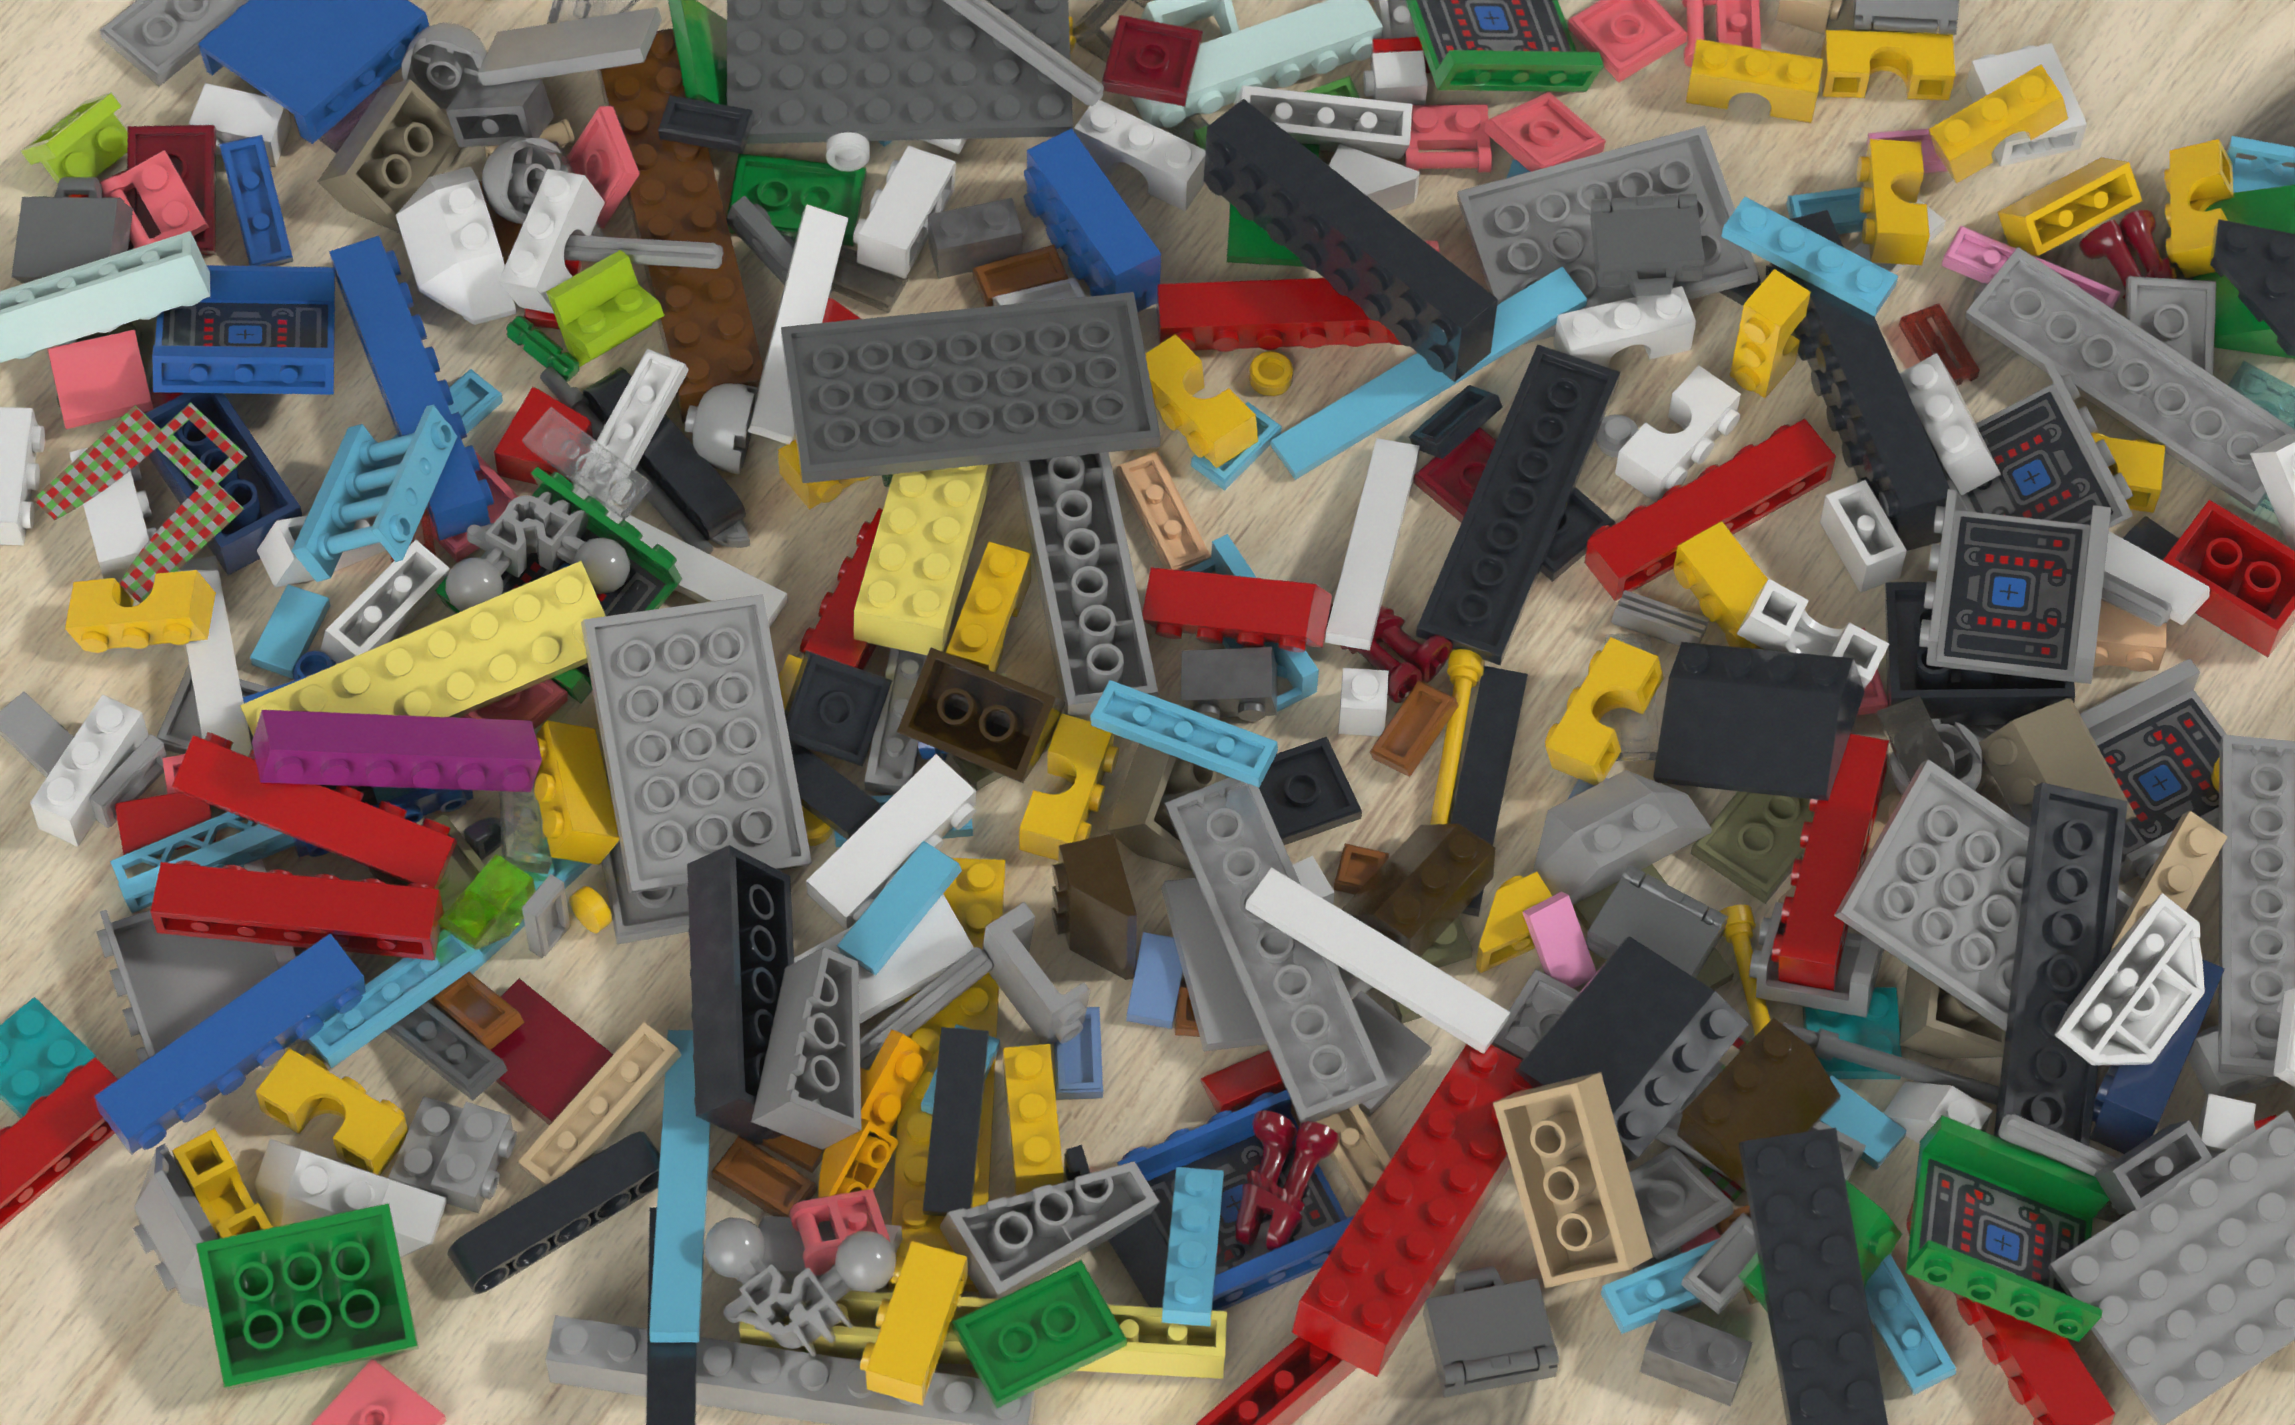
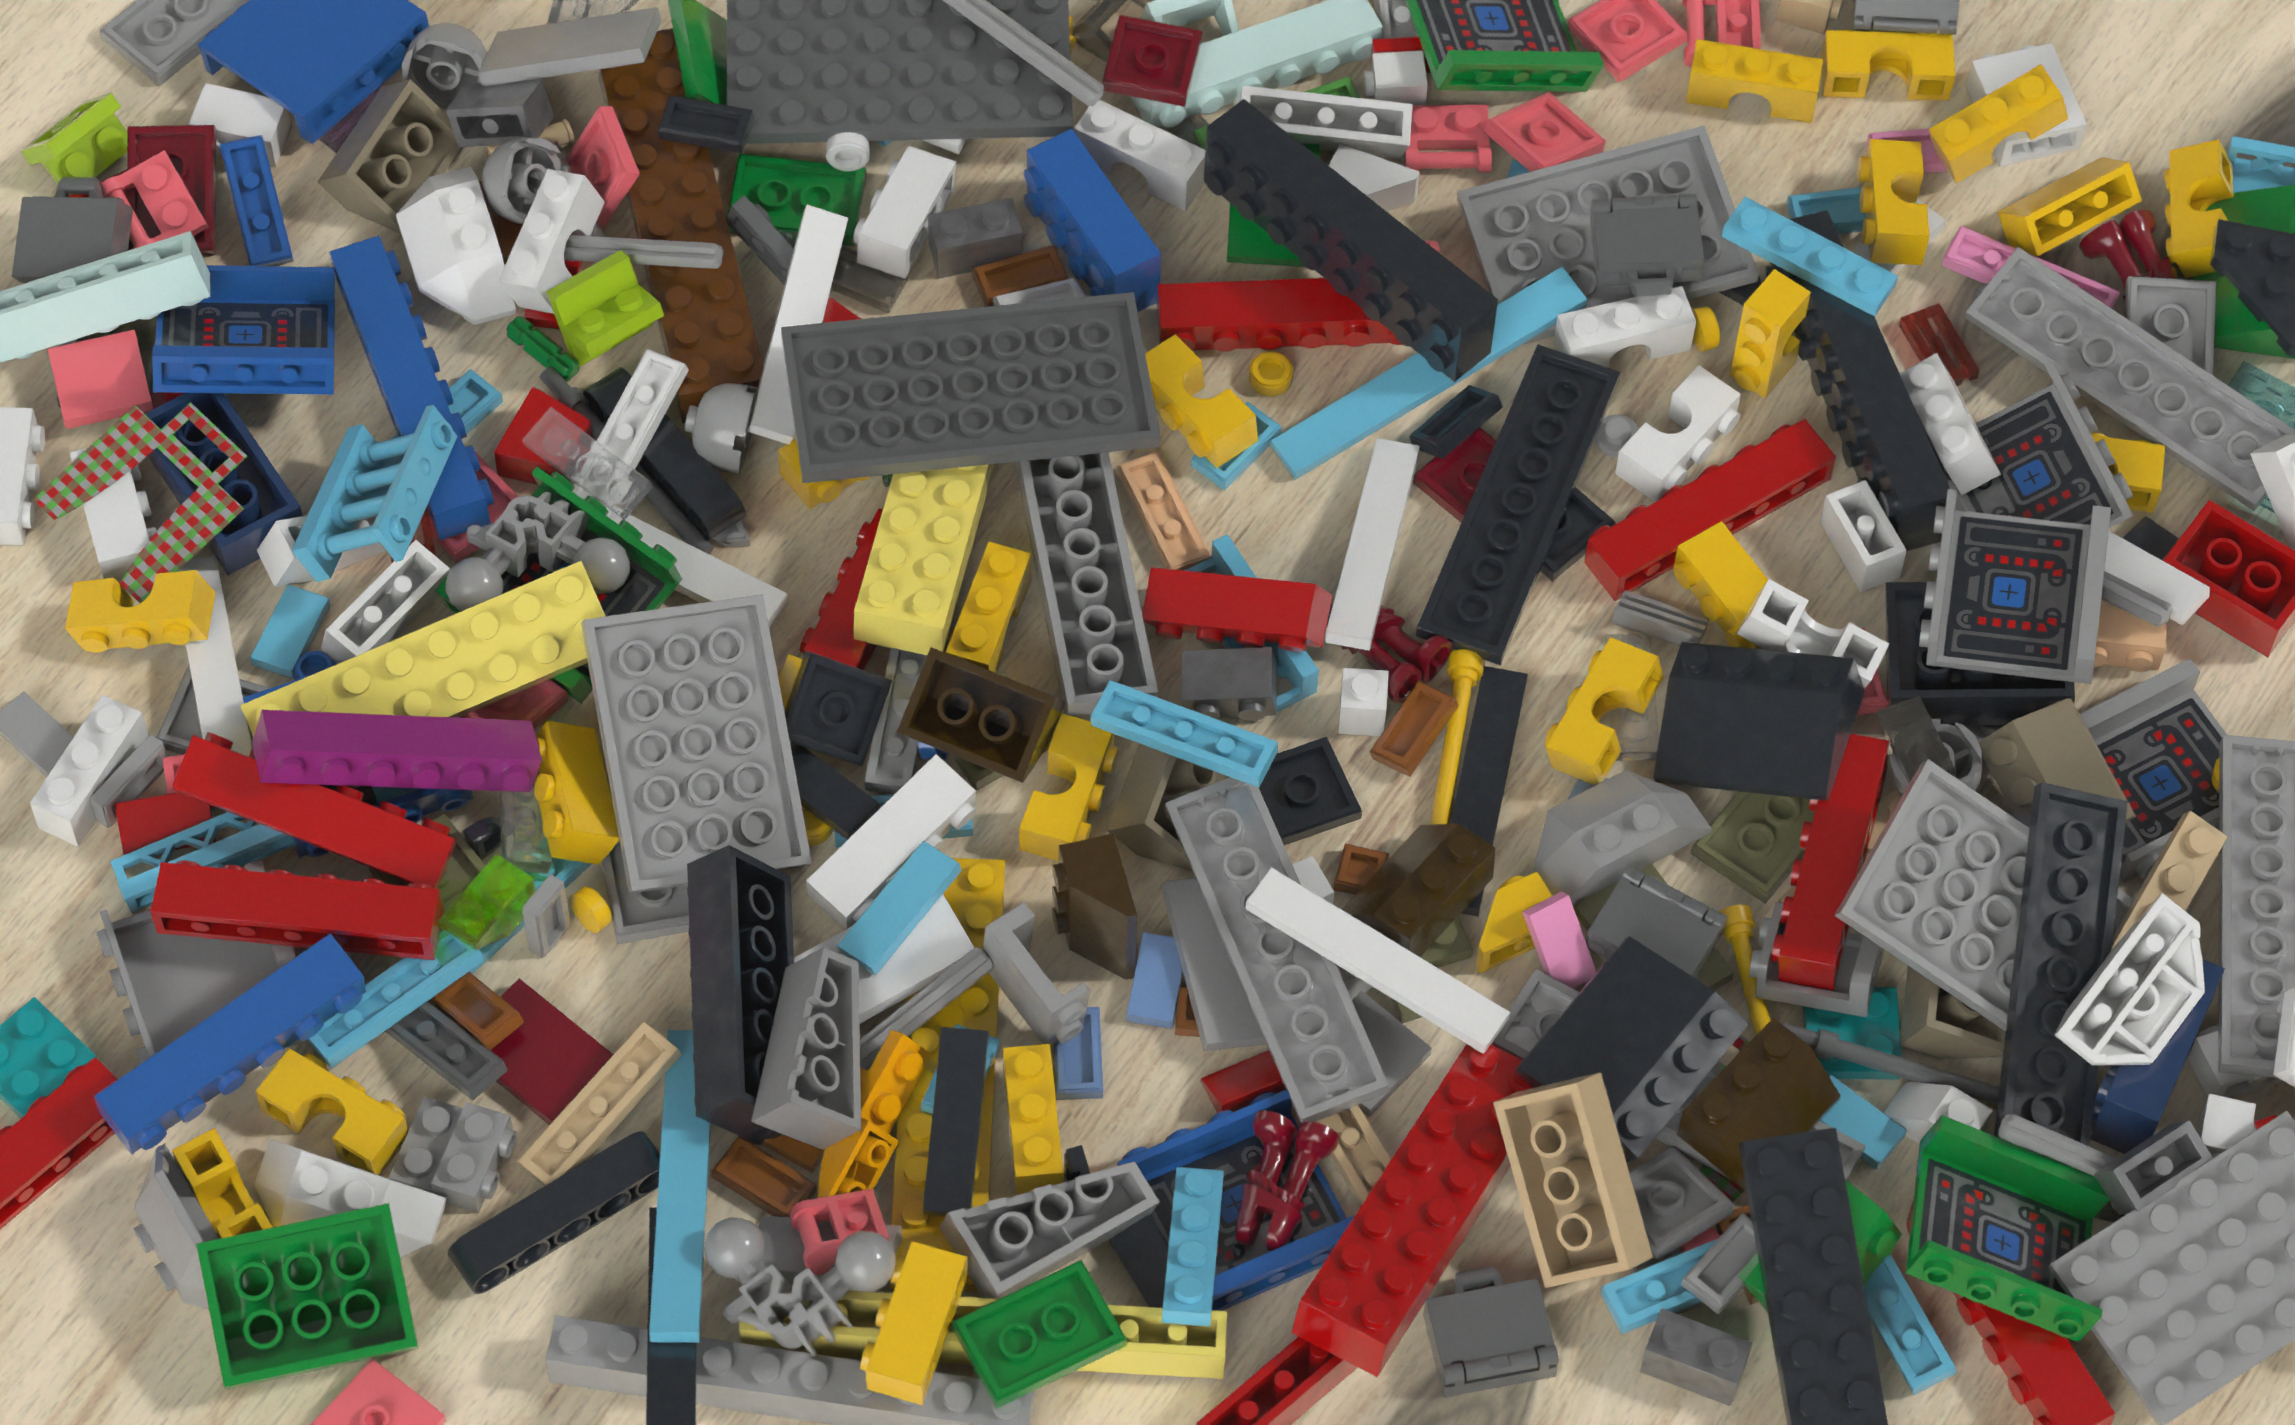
none -> yellow tile [1692,306,1720,352]

